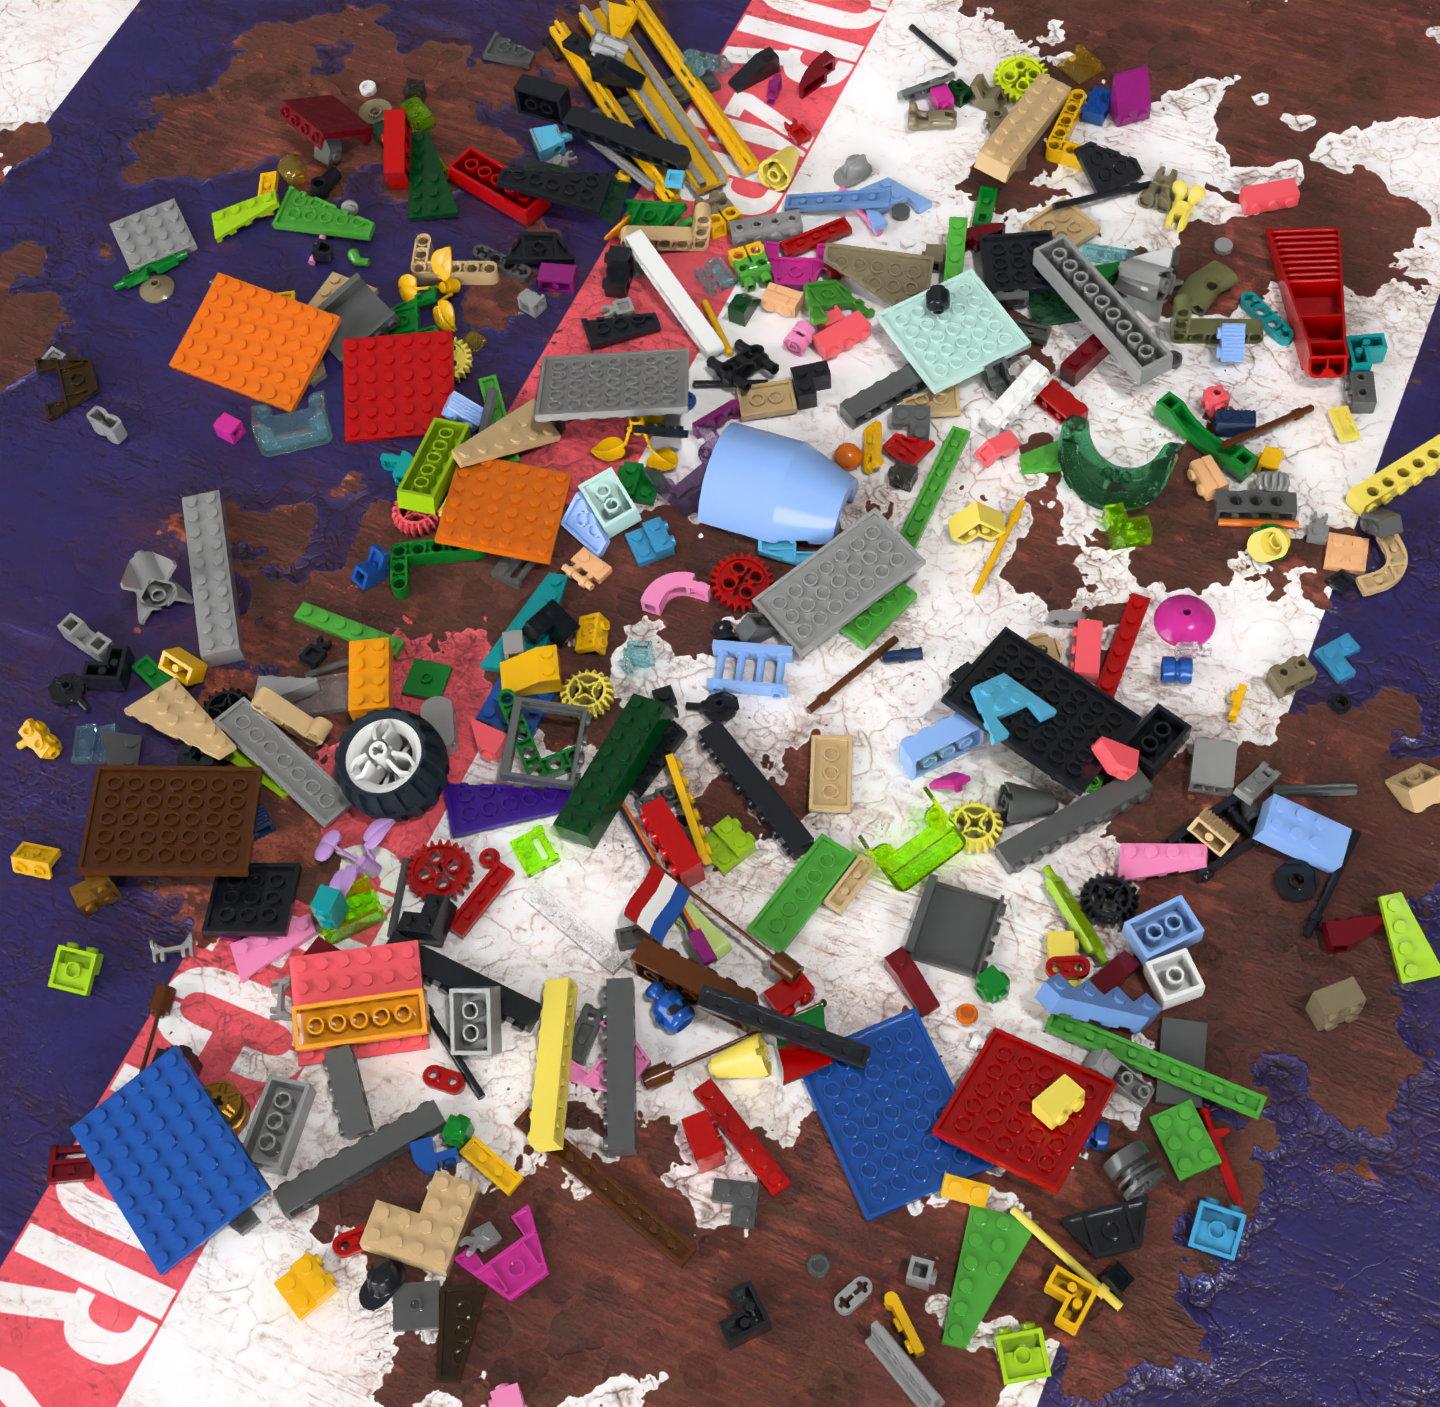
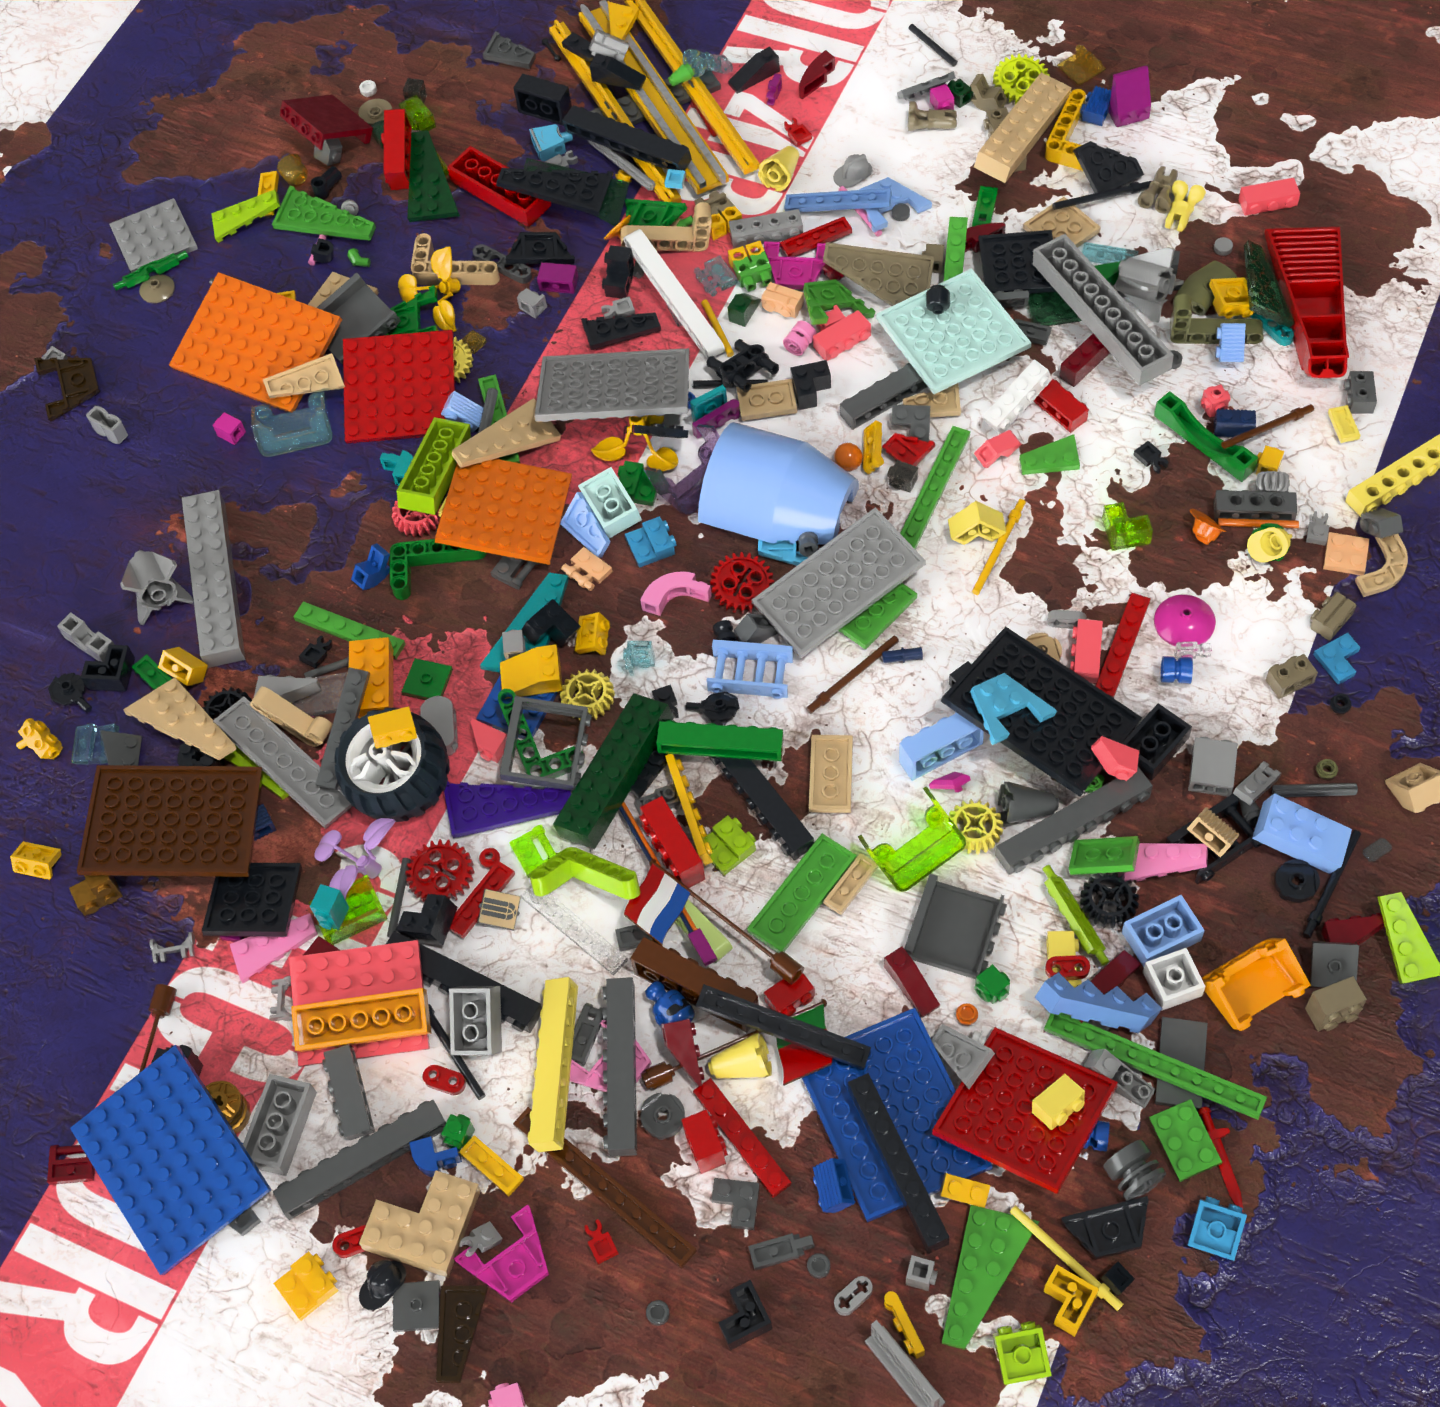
lime plate [48,942,104,996] -> none
dark grey cylinder [983,356,1016,400] -> none
clear green windscreen [1057,414,1184,513] -> none
light nougat brick [1187,454,1229,502] -> none
yellow plate [1228,683,1247,723] -> none
black tile [1326,569,1356,596] -> none
teal brick [1346,333,1388,376] -> none
none -> tan wing [263,353,345,398]
none -> dark grey plate [316,667,370,790]
none -> yellow brick [368,706,417,749]
none -> piece [477,889,521,931]
none -> lime beam [529,847,641,899]
none -> red plate [584,1219,619,1265]
none -> dark grey plate [640,1093,685,1140]
none -> dark grey tile [646,1300,670,1326]
none -> green brick [657,720,784,761]
none -> dark red slope [661,1019,705,1086]
none -> bright green cone [668,63,694,87]
none -> teal tile [690,385,727,422]
none -> dark grey hinge [748,1233,815,1271]
none -> dark grey wheel [799,532,818,557]
none -> blue brick [813,1158,856,1213]
none -> black brick [848,1073,950,1254]
none -> light grey wing [931,1024,995,1089]
none -> bright green plate [1069,836,1140,875]
none -> black plate [1133,441,1169,474]
none -> orange piece [1190,509,1226,545]
none -> light orange windscreen [1201,938,1311,1031]
none -> yellow plate [1209,277,1258,319]
none -> clear green wing [1244,240,1295,327]
none -> dark tan brick [1310,592,1357,641]
none -> dark grey plate [1310,941,1359,987]
none -> olive plate [1316,759,1338,780]
none -> clear light blue piece [1363,838,1392,862]

